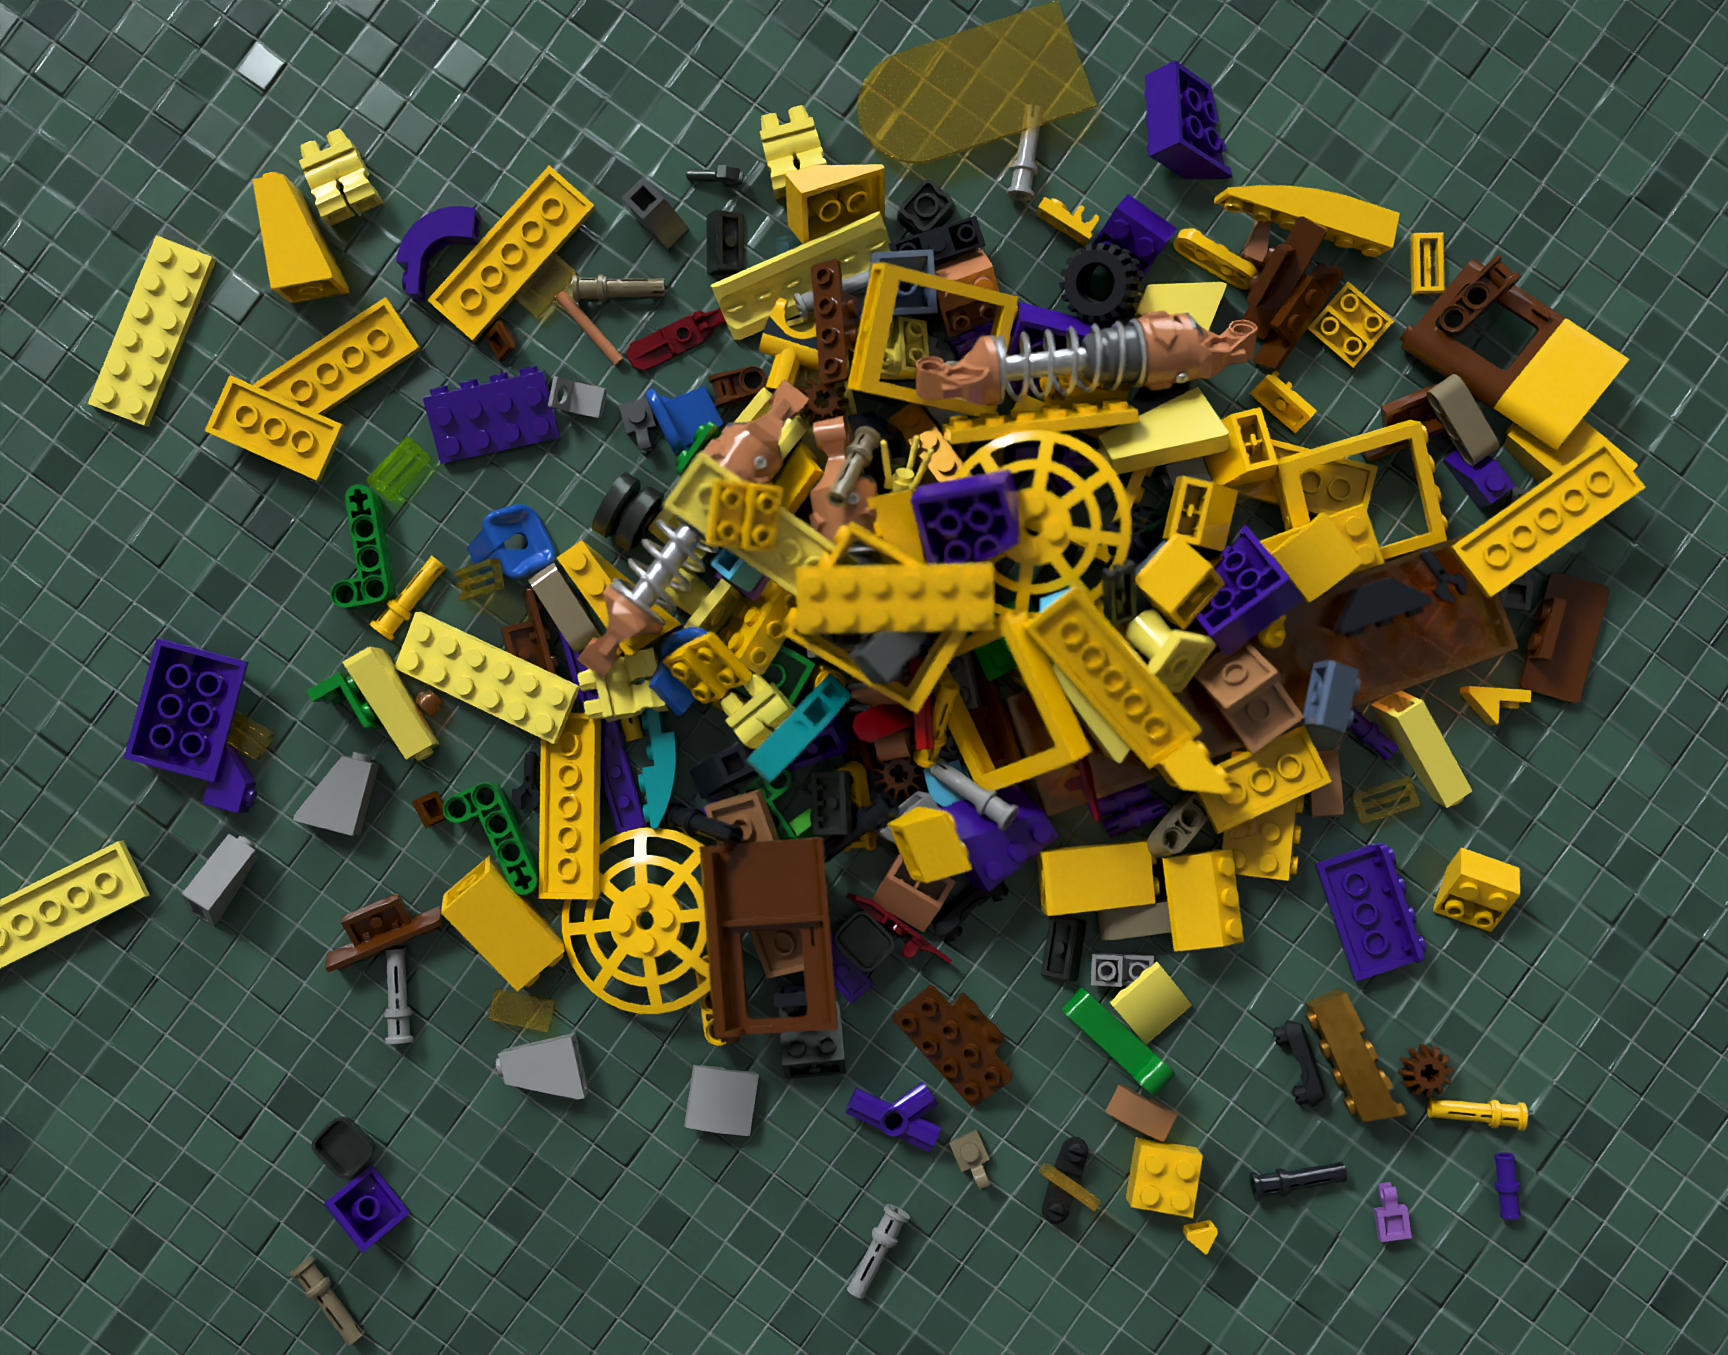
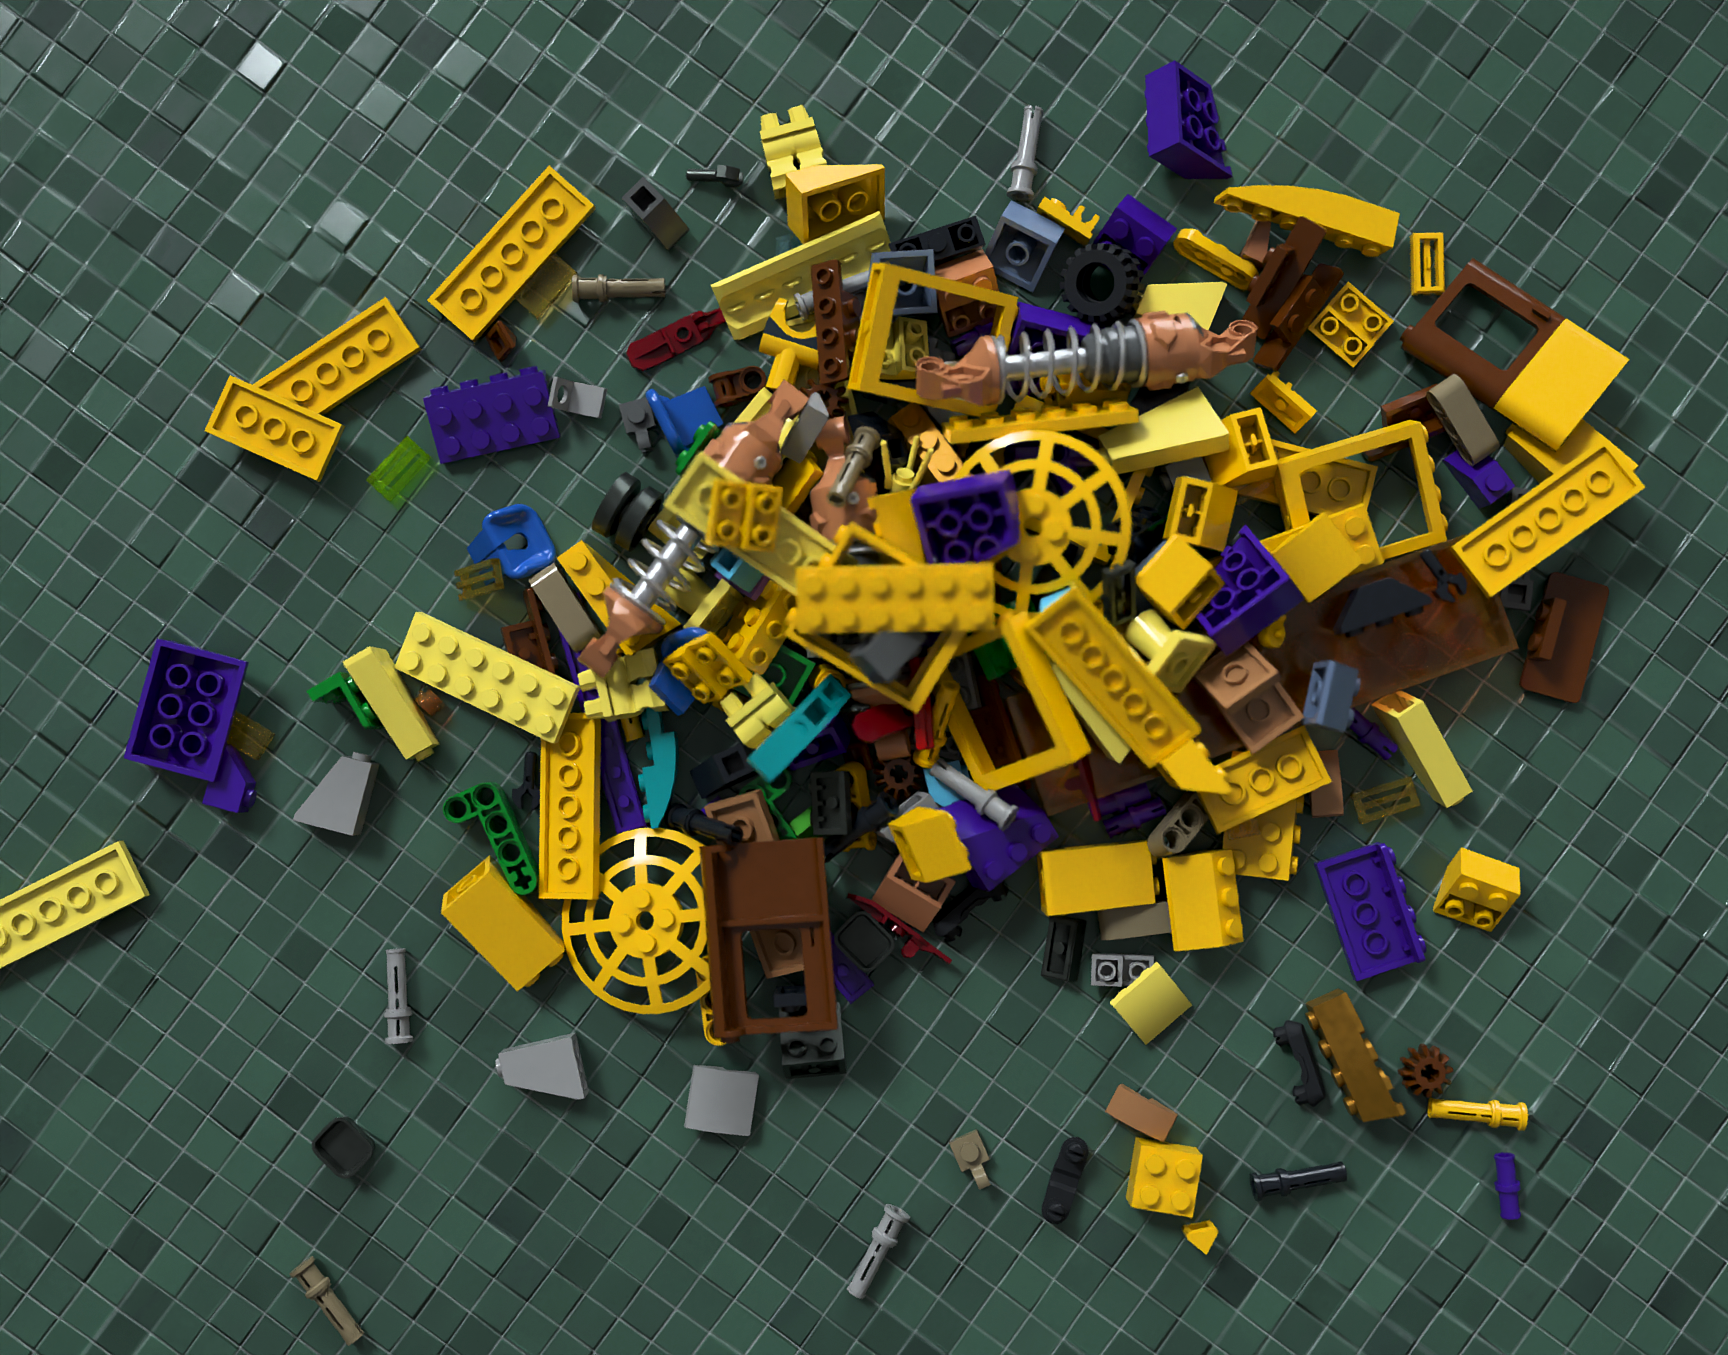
light yellow plate [88,235,216,428] -> none
light grey slope [182,834,257,927] -> none
yellow slope [252,172,350,303] -> none
light yellow hips [299,129,383,226] -> none
dark purple slope [323,1165,410,1254] -> none
reddish brown bracket [325,893,443,972] -> none
green beam [330,484,396,610] -> none
yellow pin [370,555,447,641] -> none
dark purple arch [396,206,481,301] -> none
reddish brown slope [412,790,446,829] -> none
clear yellow tile [488,988,556,1032] -> none
nougat bar [556,291,624,366] -> none
pearl dark grey slope [706,209,744,275] -> none
dark purple piece [845,1081,941,1152] -> none
clear yellow piece [857,0,1097,164] -> none
reddish brown bracket [892,986,1013,1106] -> none
pearl dark grey piece [896,179,955,236] -> none
clear yellow tile [1038,1162,1101,1211] -> none
green beam [1061,987,1176,1097] -> none
medium lavender plate [1374,1182,1412,1242] -> none
reddish brown piece [1439,255,1522,338] -> none
yellow slope [1459,686,1531,725] -> none
none -> light grey slope [780,392,829,463]
none -> sand blue slope [985,200,1065,292]

